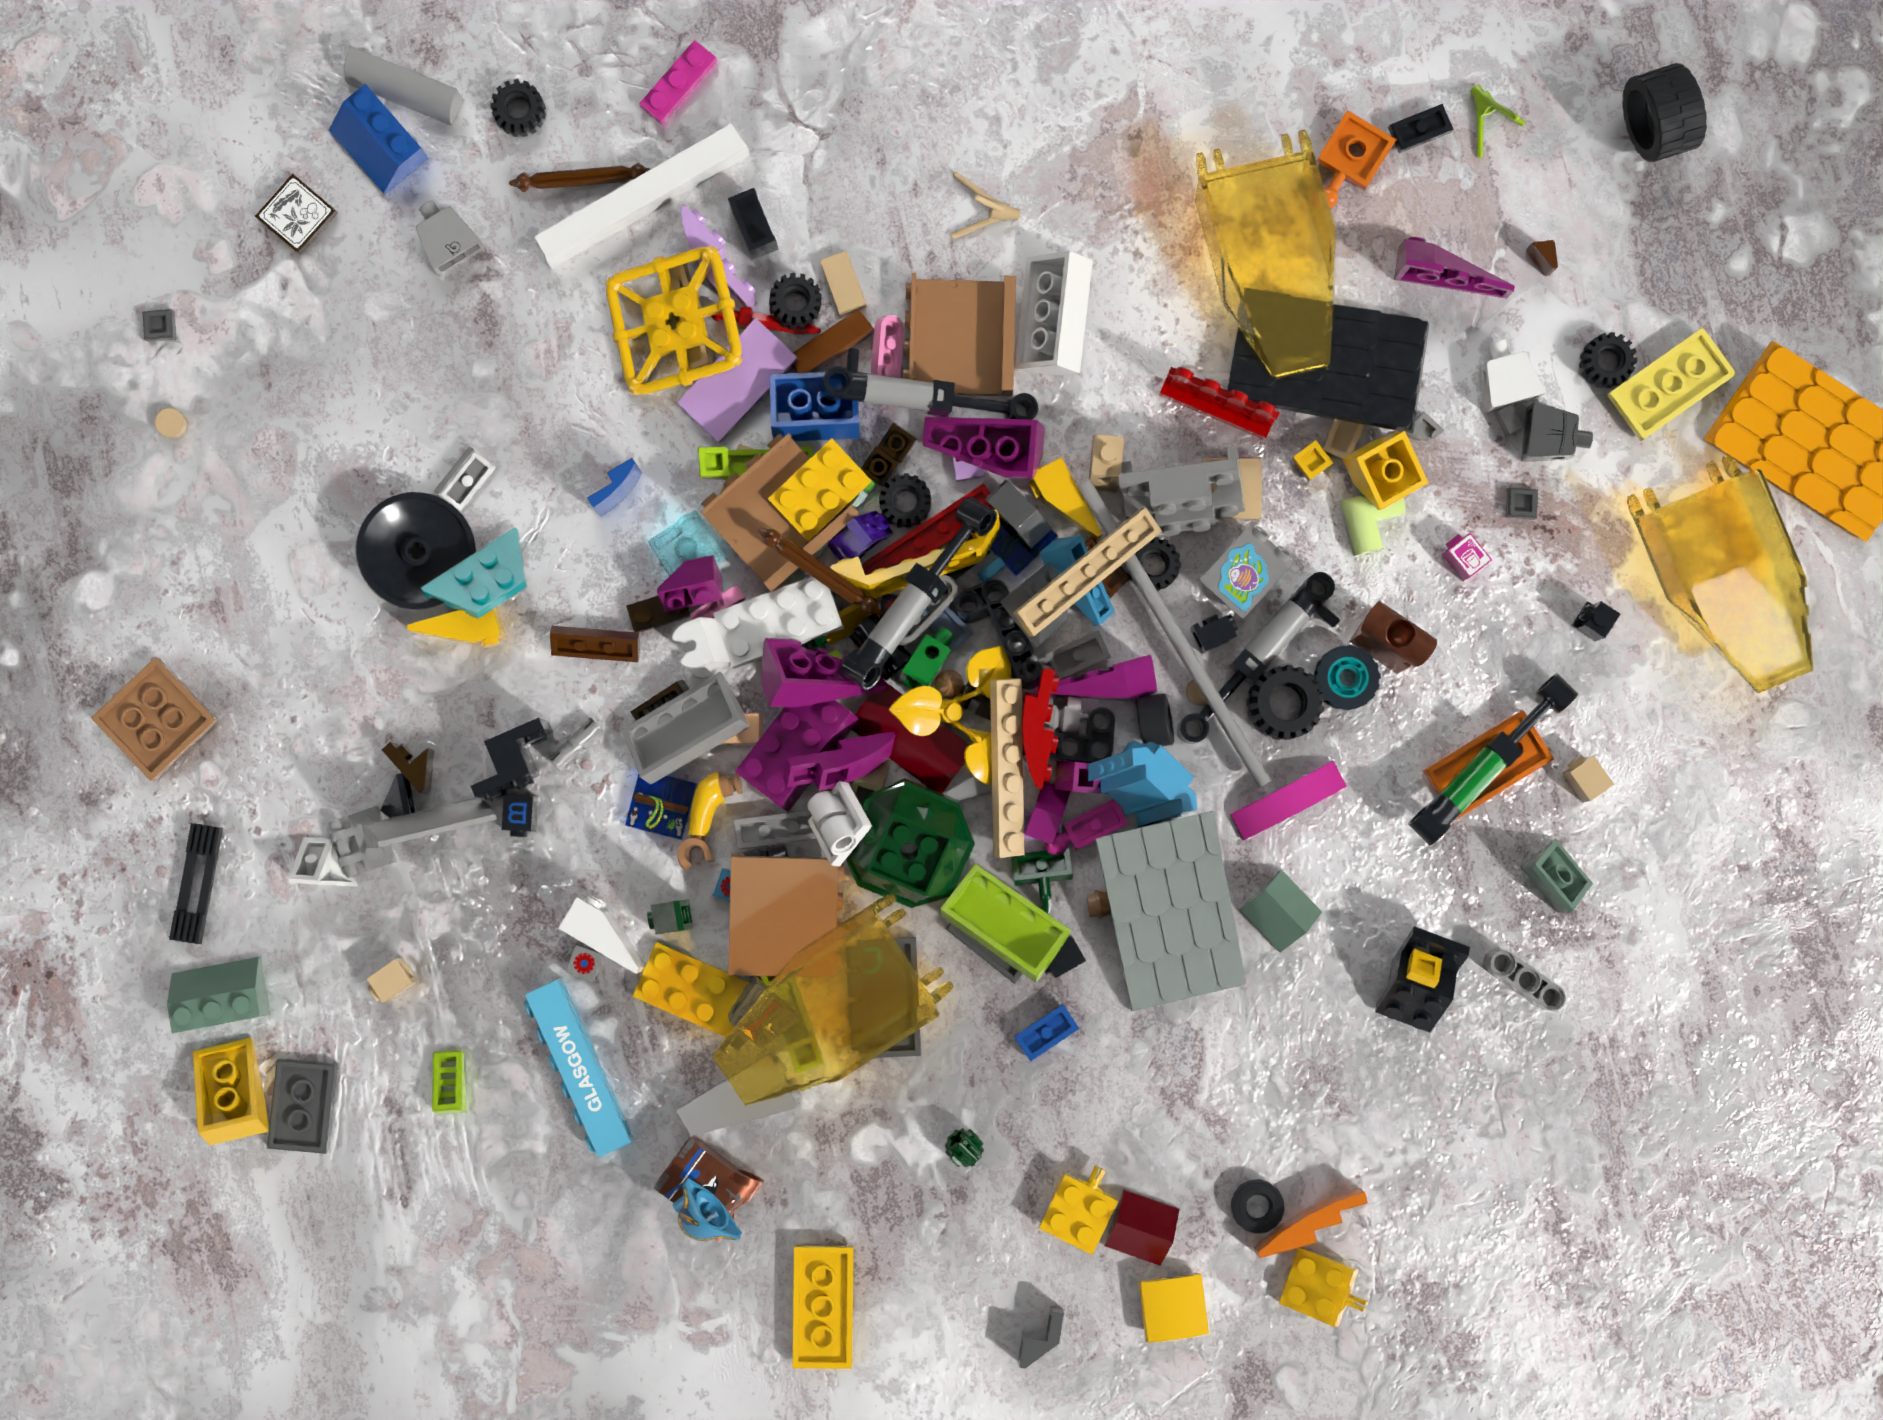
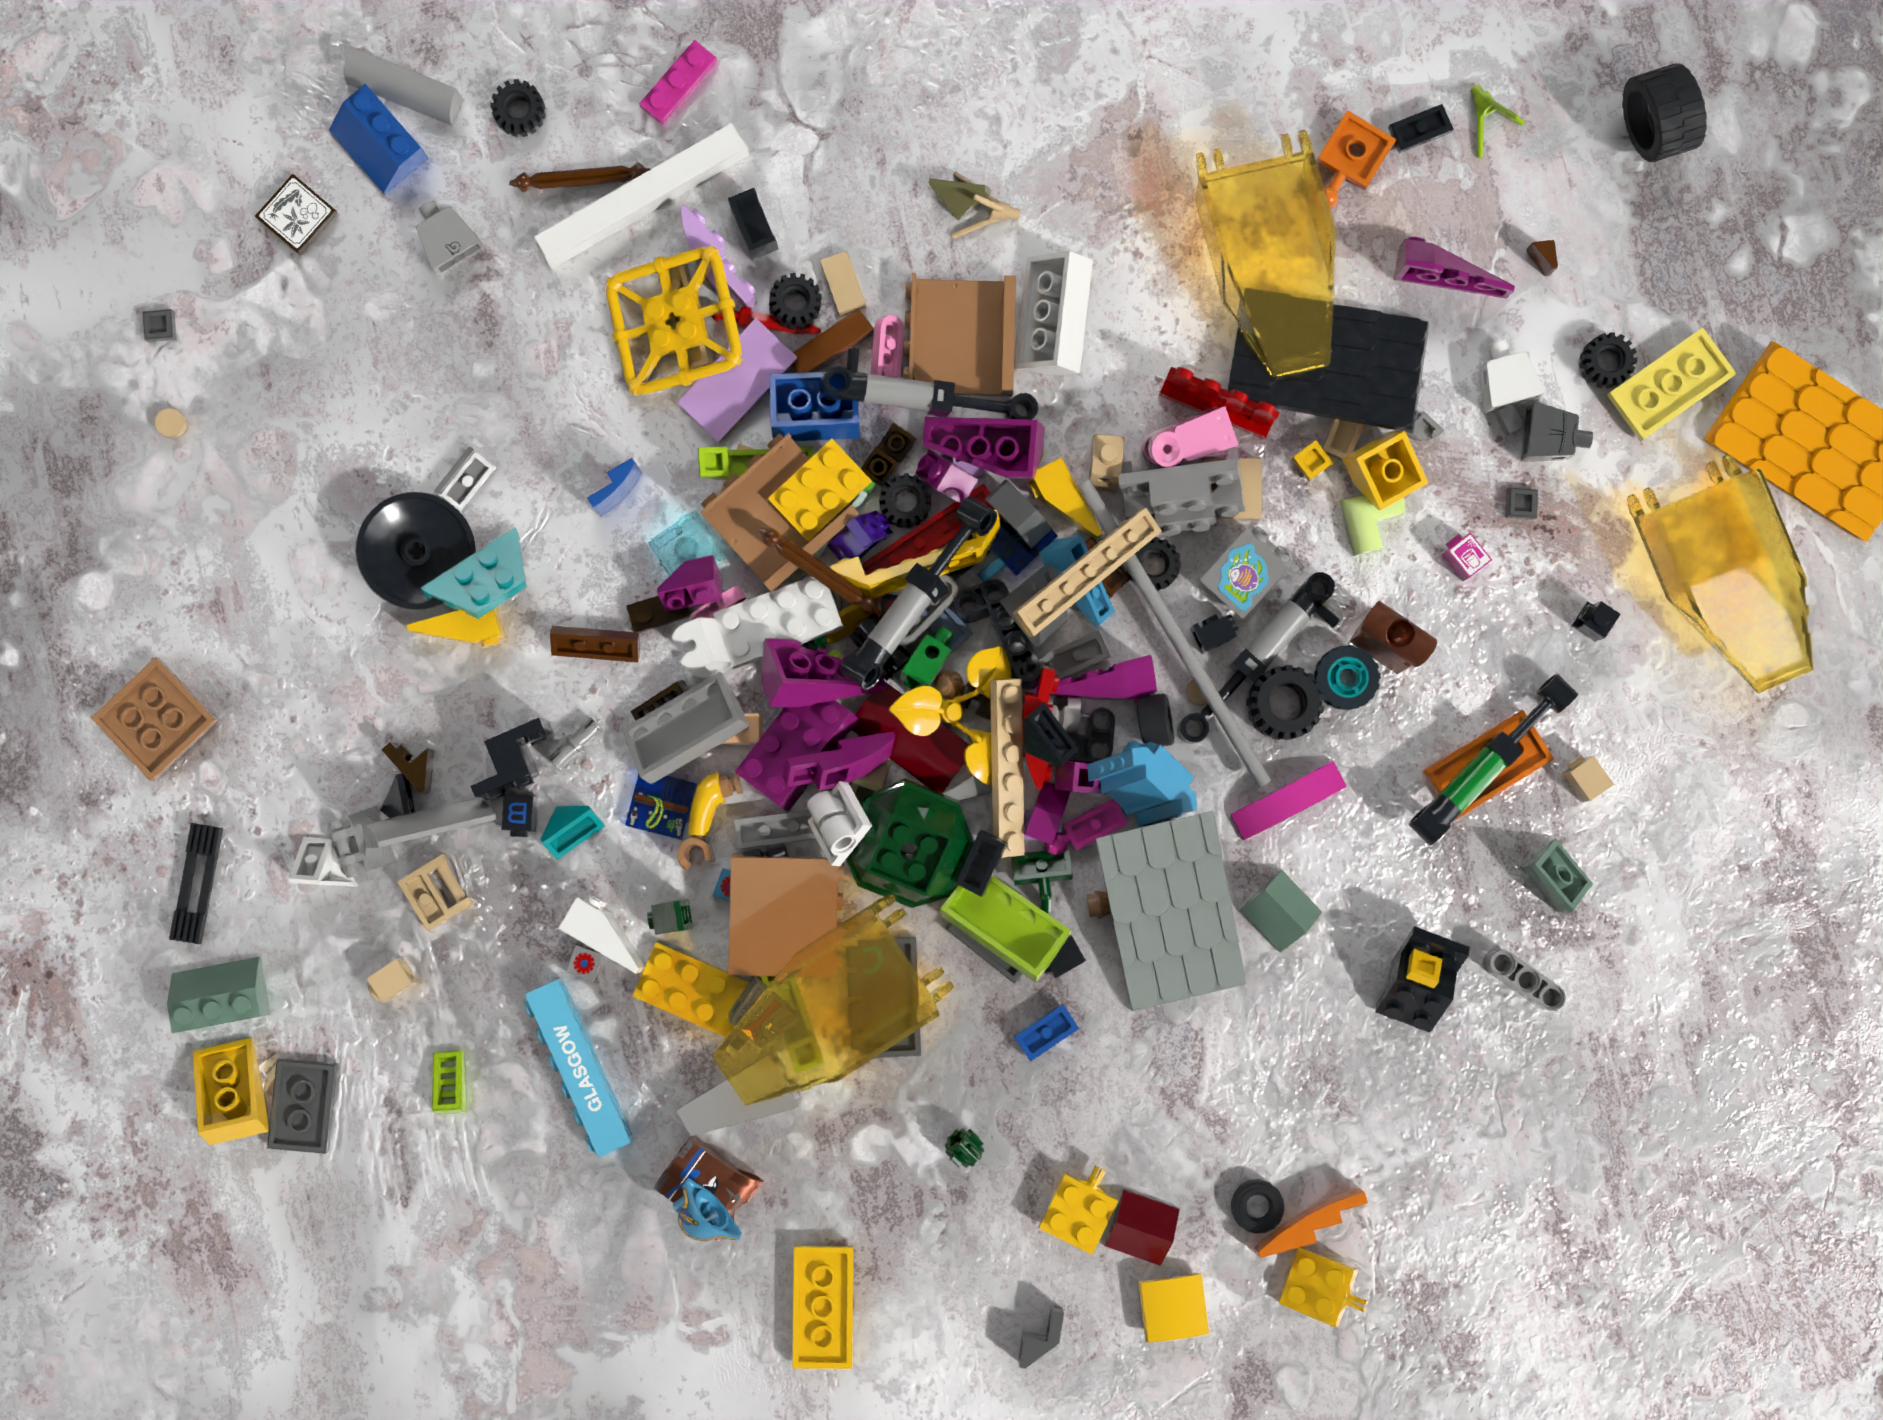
none -> tan plate [397,854,474,932]
none -> teal slope [540,806,605,860]
none -> magenta slope [915,449,978,503]
none -> olive slope [929,178,991,220]
none -> black tile [955,830,1008,897]
none -> black slope [1024,702,1079,767]
none -> bright pink piece [1141,406,1239,467]

